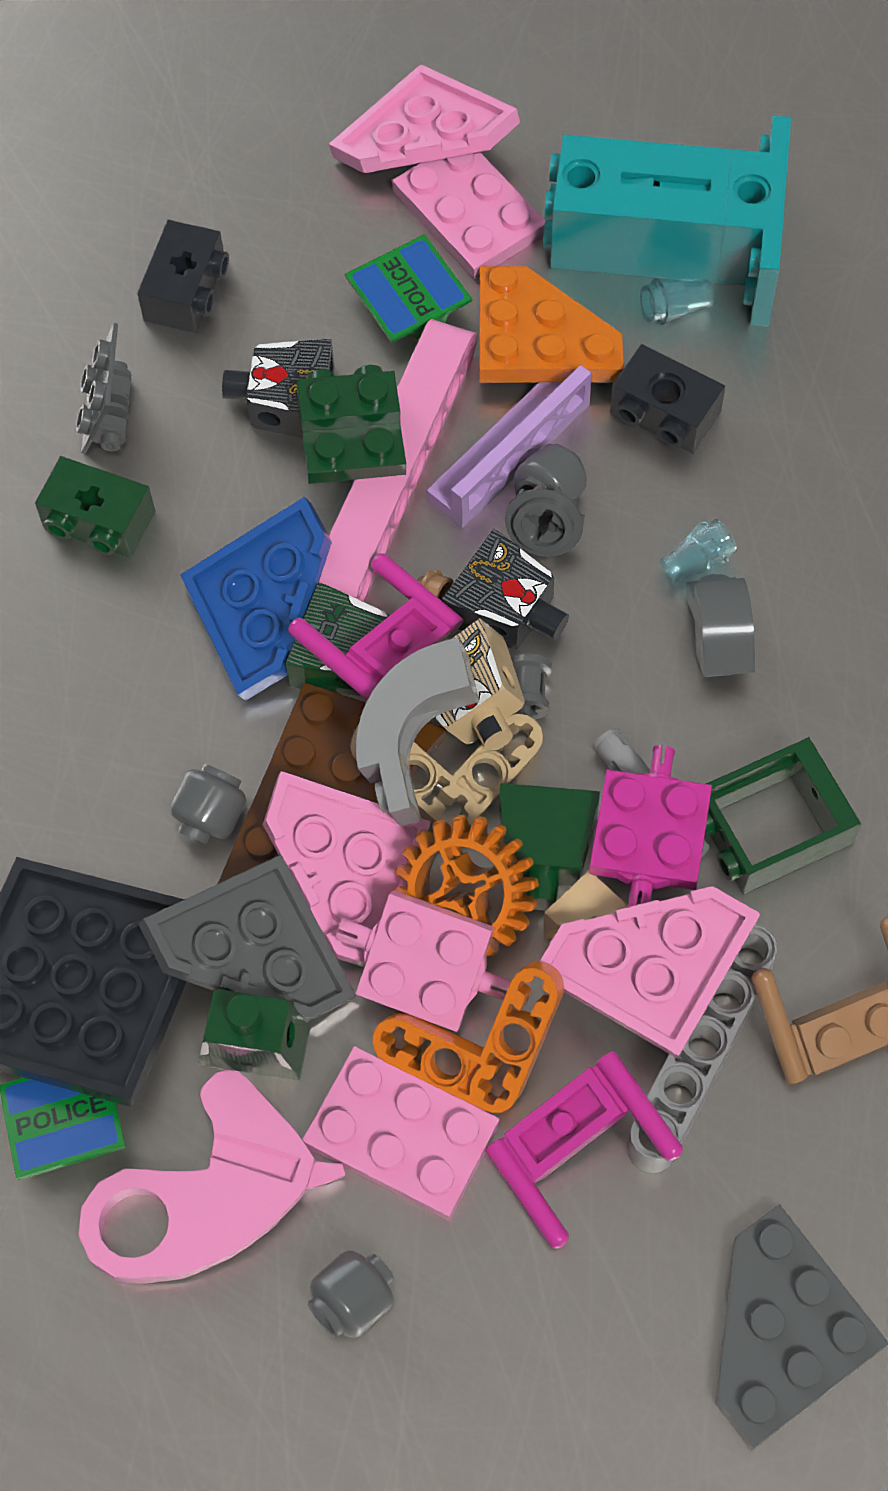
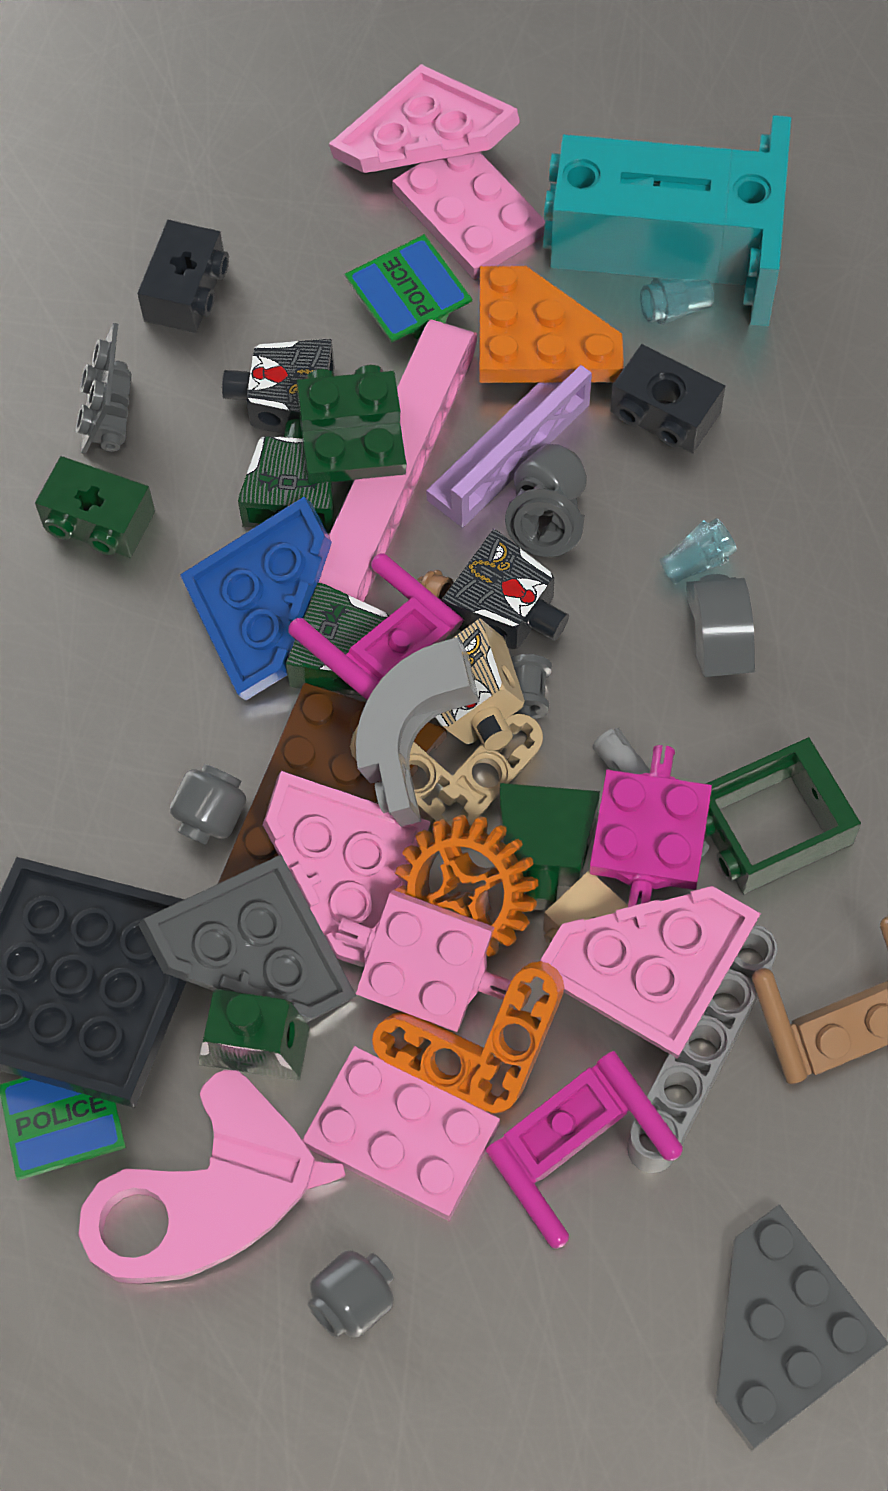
none -> dark green torso [238,419,335,533]

